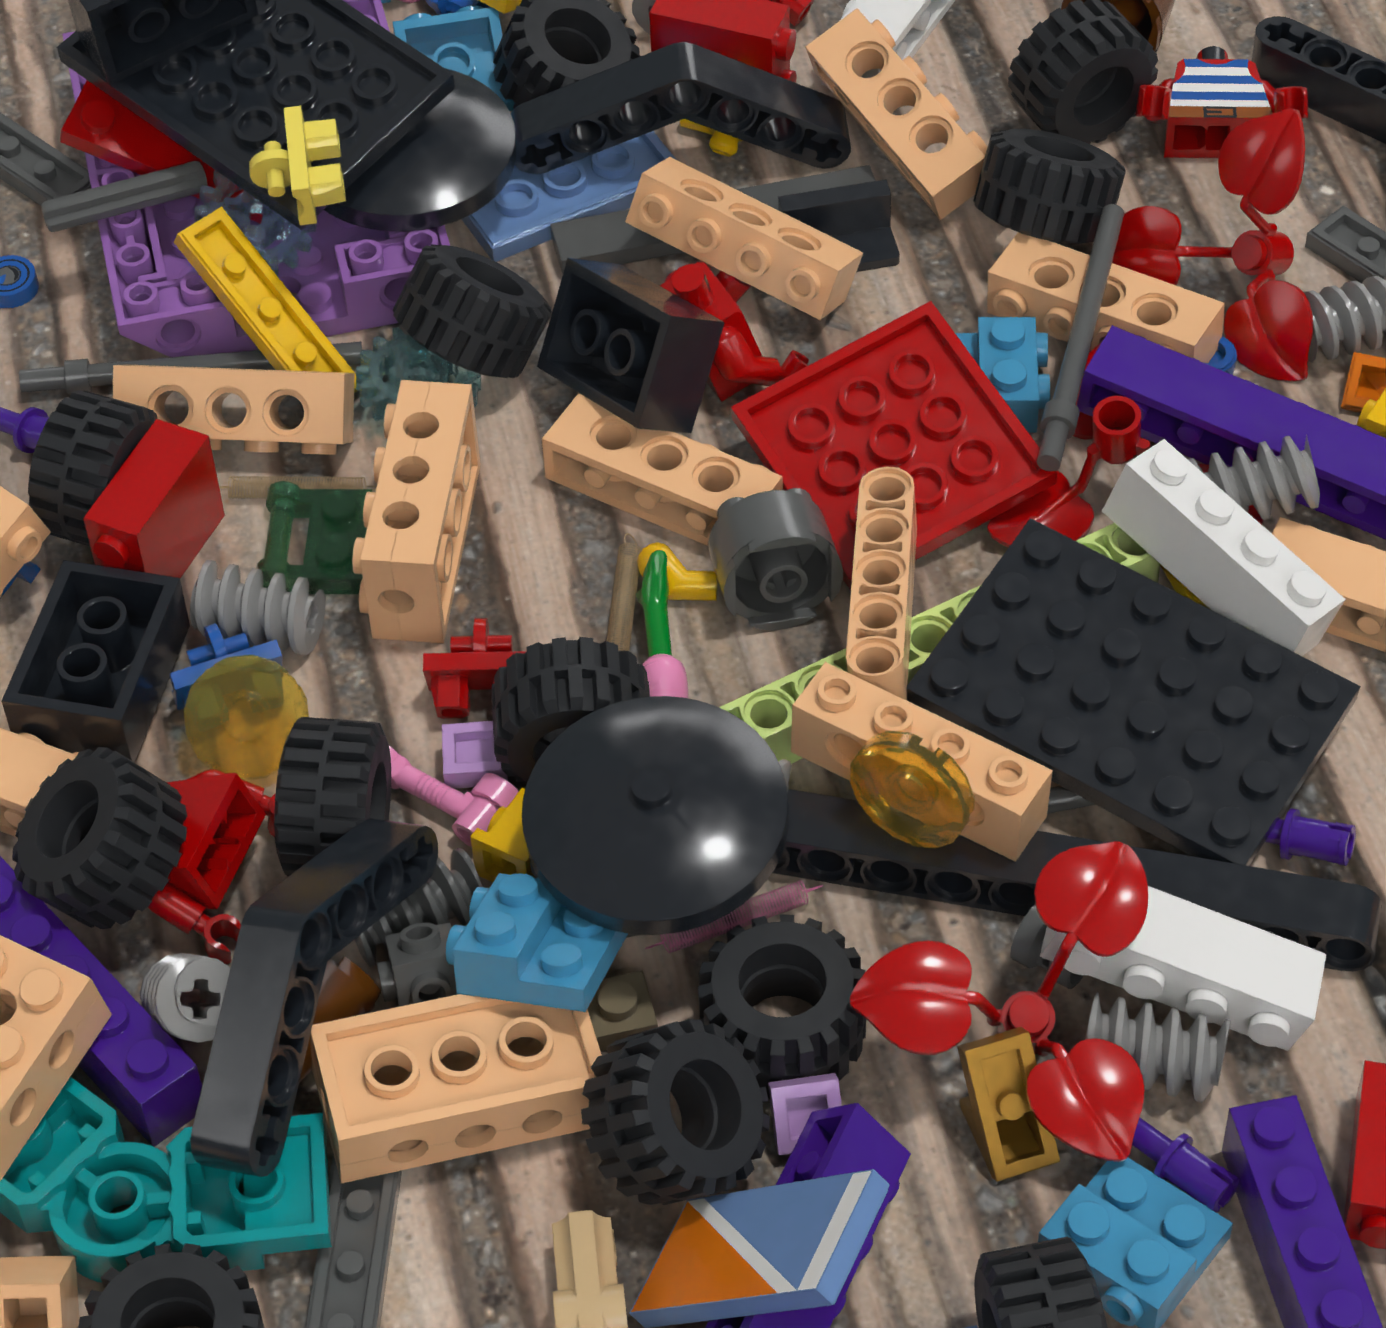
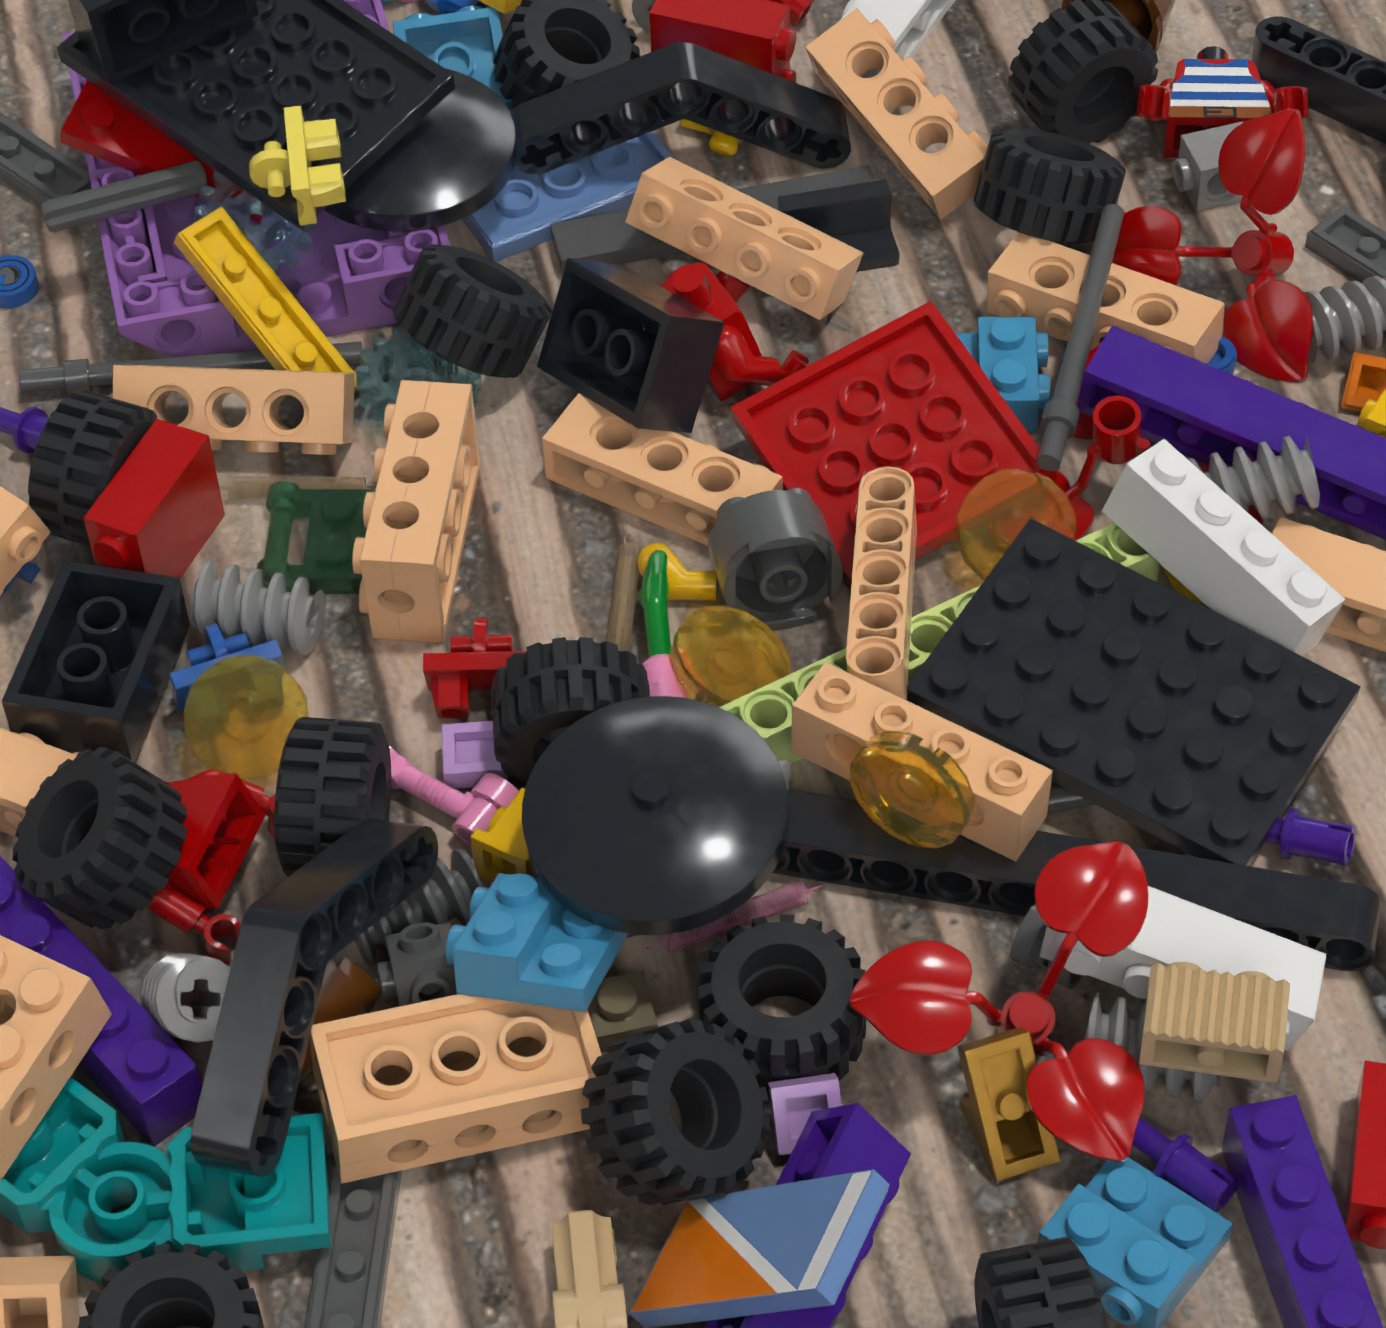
none -> clear yellow tile [669,606,790,707]
none -> clear yellow tile [955,469,1076,580]
none -> tan brick [1139,962,1290,1083]
none -> light grey brick [1172,121,1243,212]

